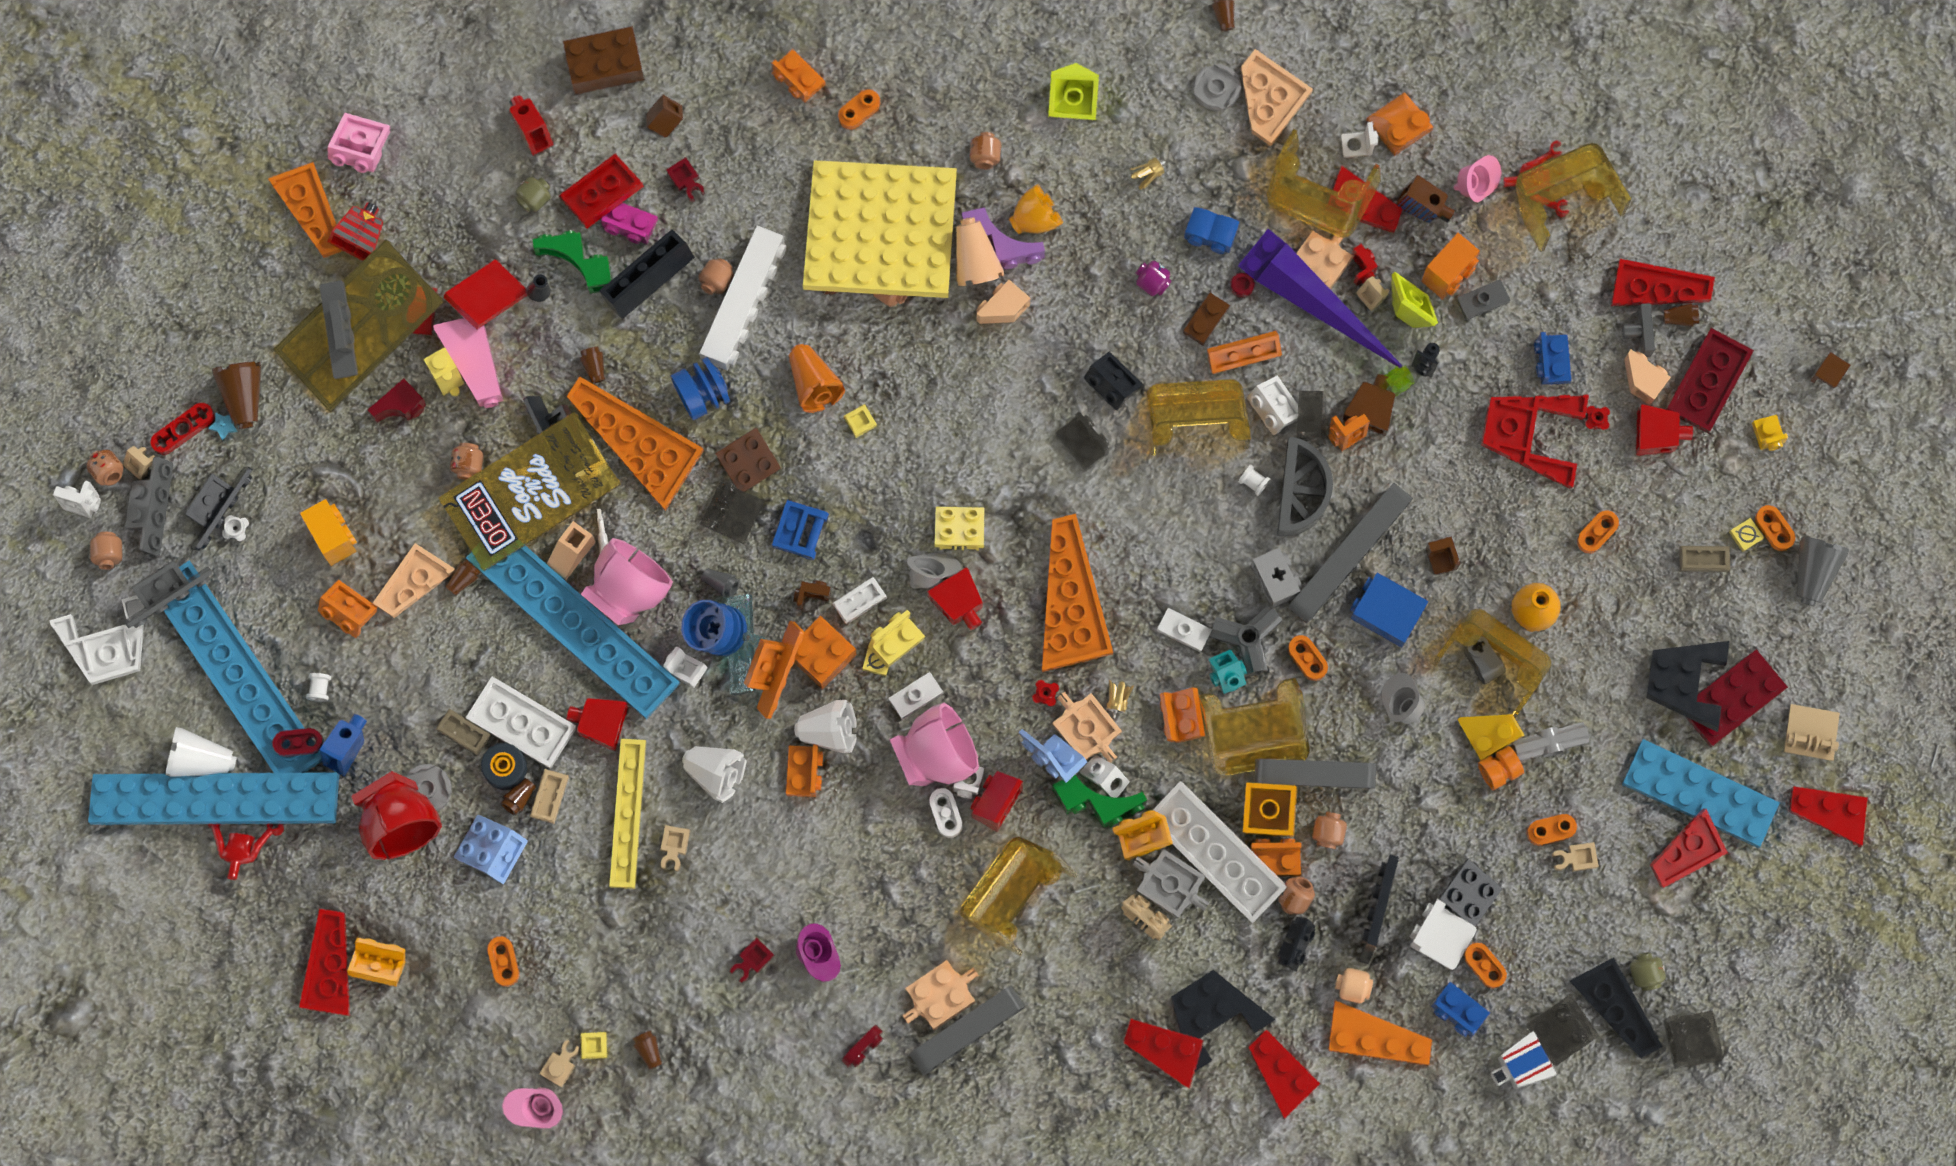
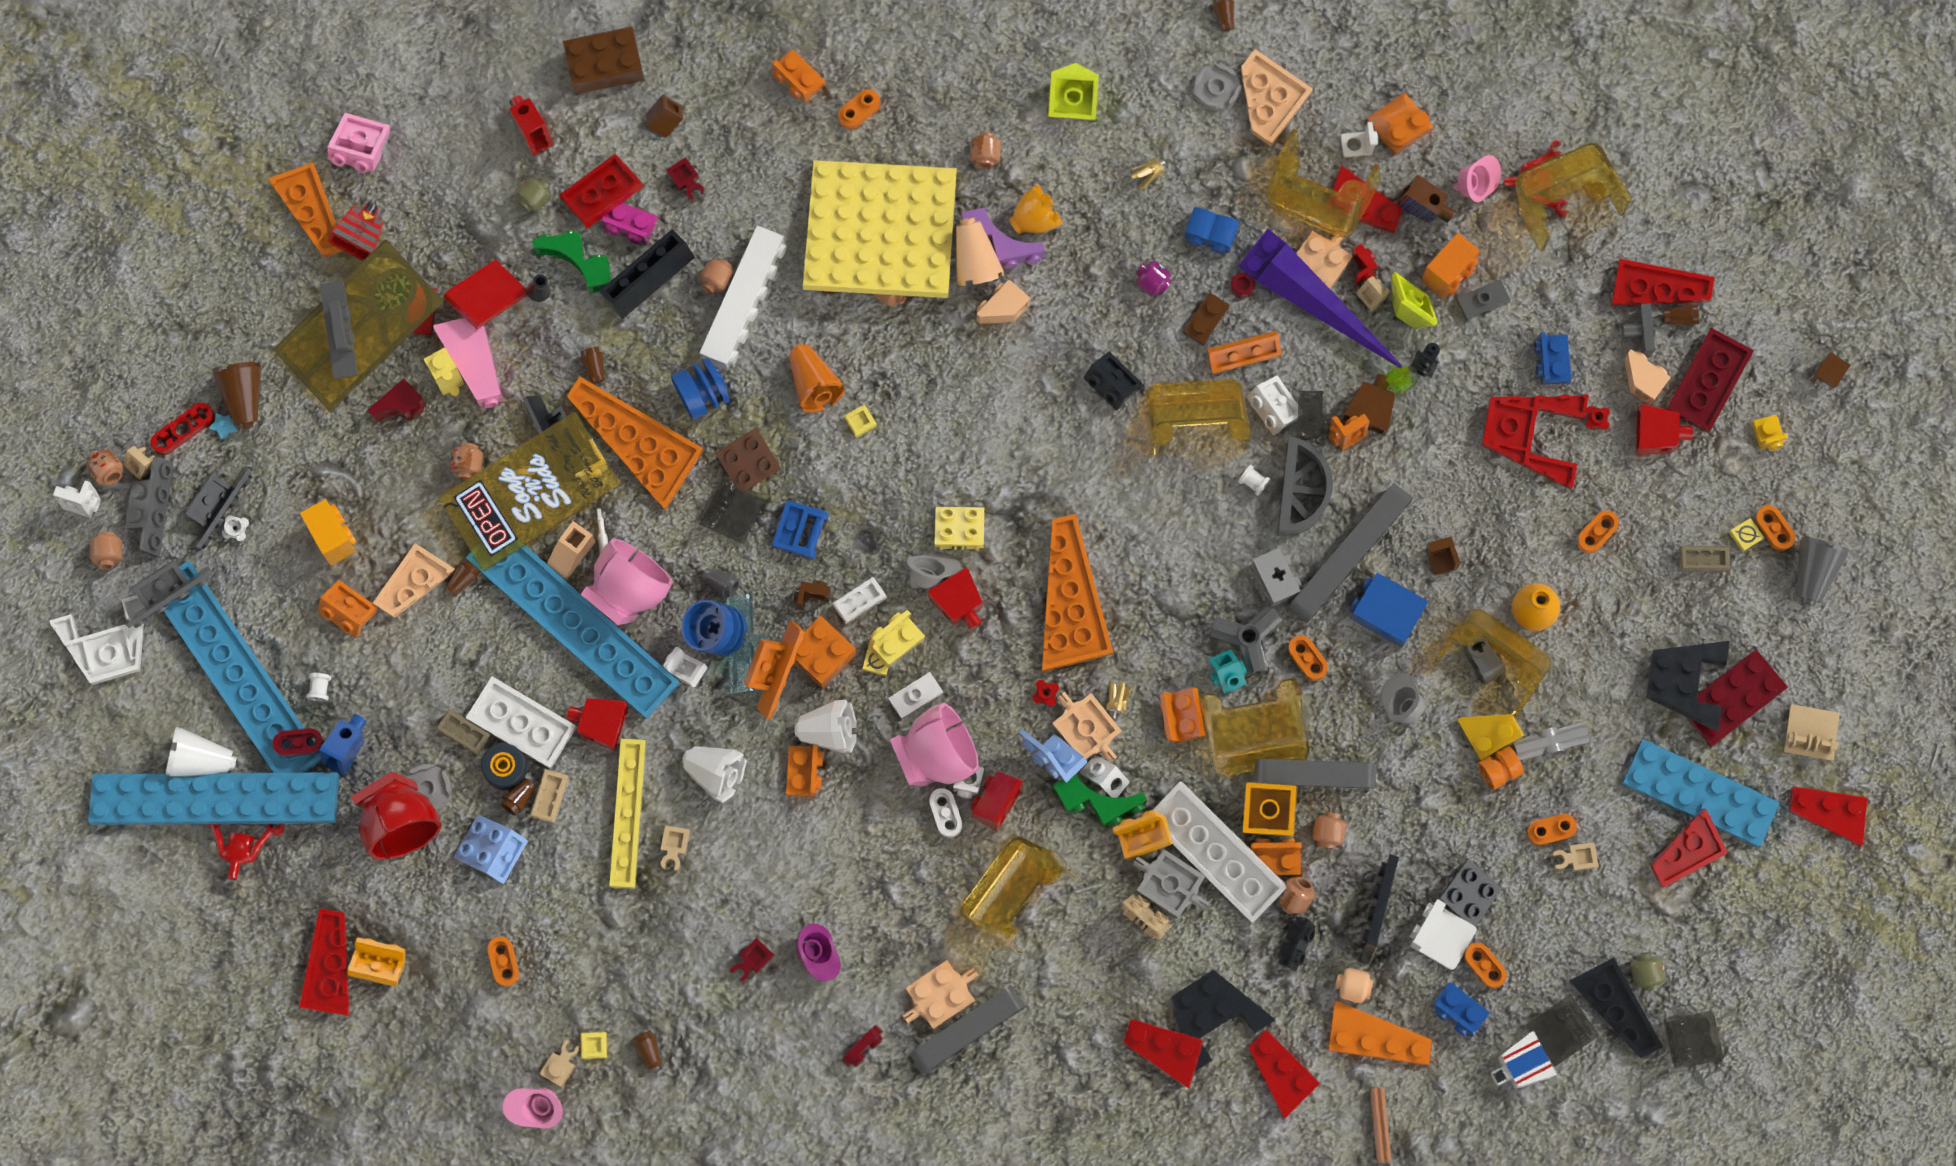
clear smoke bracket [1055,412,1110,471] -> none
white plate [1157,608,1212,653] -> none
none -> nougat axle [1370,1087,1391,1163]

